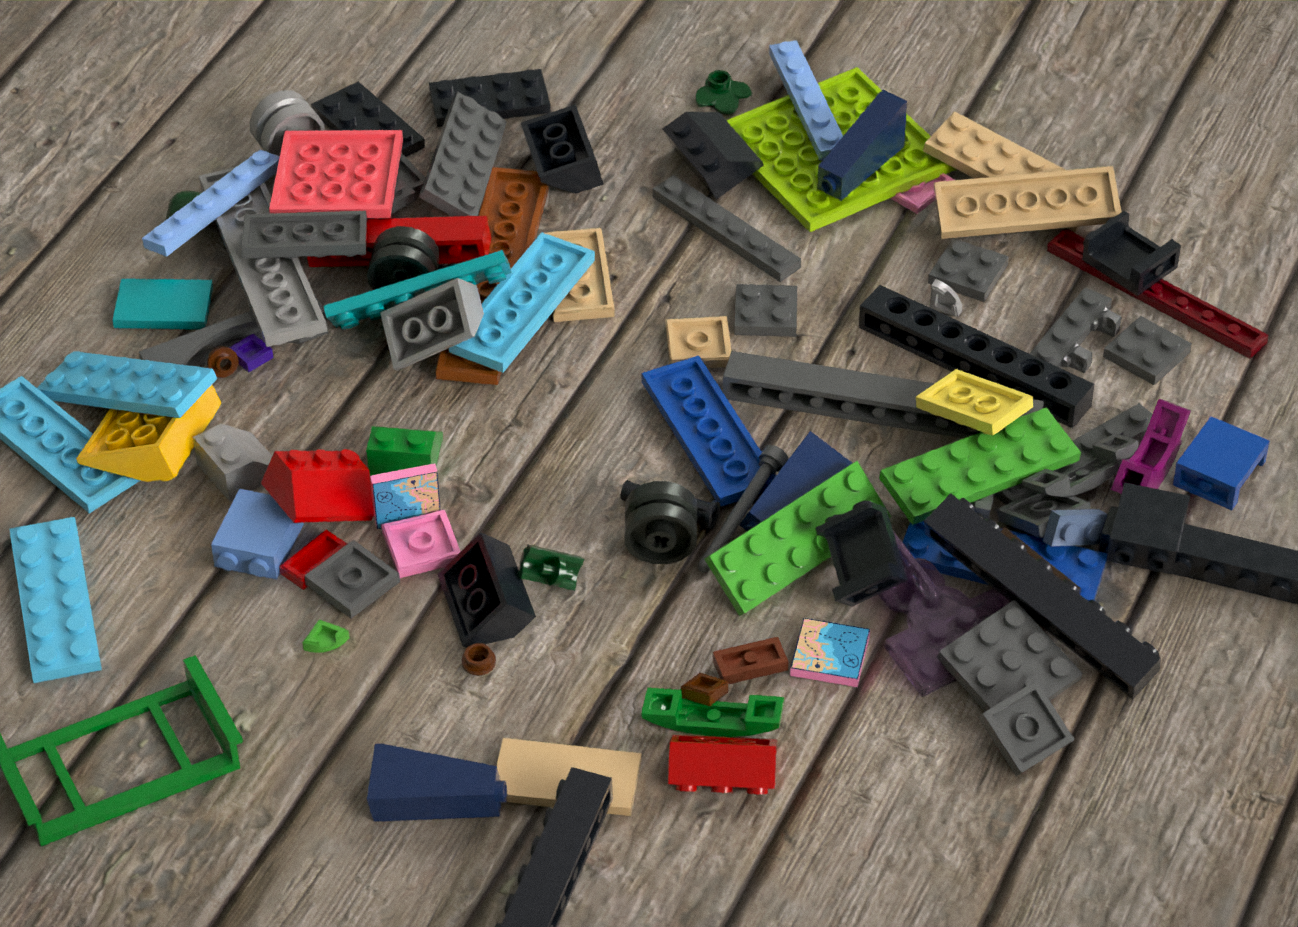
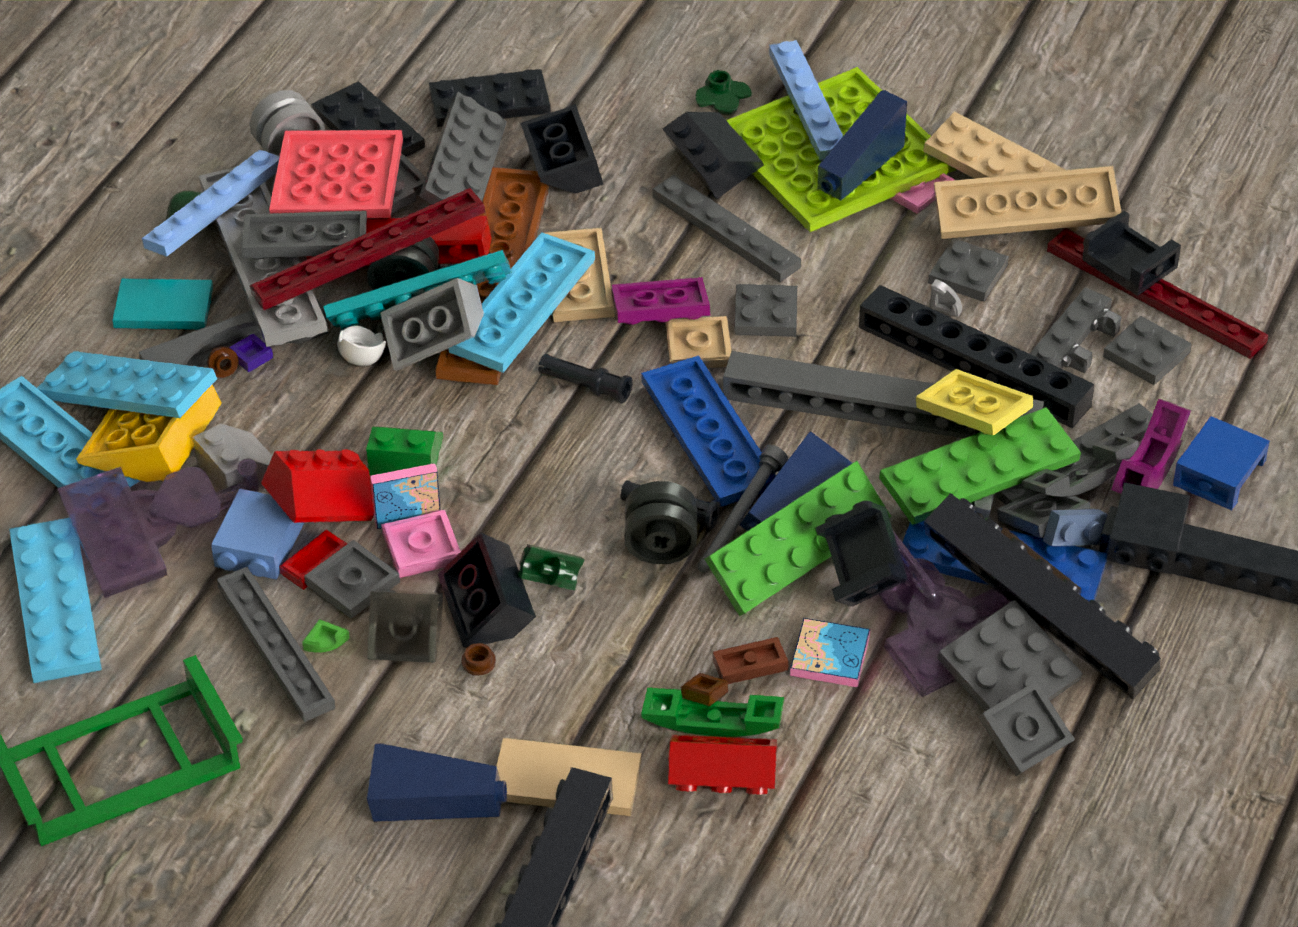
none -> clear purple plate [58,458,259,598]
none -> dark grey plate [217,567,336,722]
none -> dark red tile [249,188,486,310]
none -> white hair [337,326,386,366]
none -> clear smoke slope [367,589,443,663]
none -> black pin [538,354,633,403]
none -> magenta plate [611,277,710,325]

